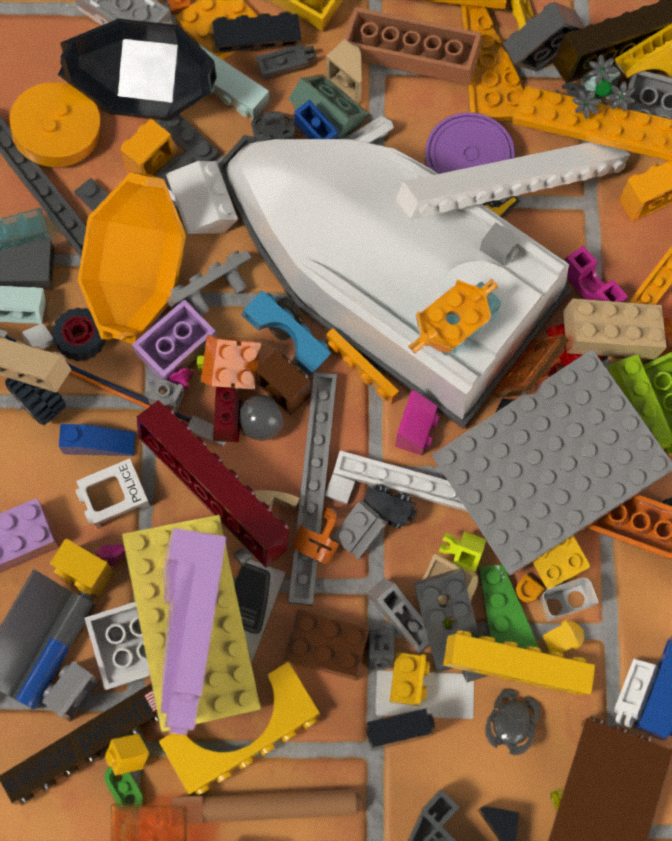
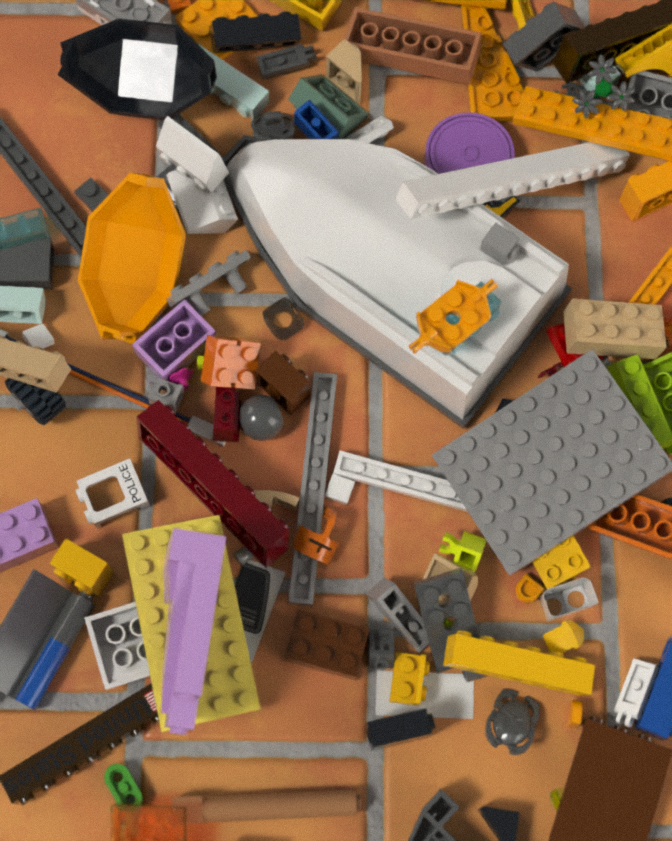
light orange brick [10,82,100,167] -> none
light grey slope [42,661,100,722] -> none
black wheel [52,307,105,361] -> none
blue slope [59,424,135,456] -> none
dark pink plant [96,544,126,566] -> none
yellow brick [105,734,149,776] -> none
light orange brick [120,118,175,176] -> none
yellow arch [159,662,320,796] -> none
dark azure arch [241,291,331,377] -> none
light orange plate [326,328,399,404] -> none
light grey plate [332,500,388,559] -> none
black brick [363,483,418,529] -> none
dark pink slope [395,390,440,455] -> none
bright green wing [478,565,539,649] -> none
clear orange plate [492,334,569,398] -> none
dark pink arch [564,246,628,302] -> none
none -> white slope [156,116,229,193]
none -> light orange tile [567,700,583,728]

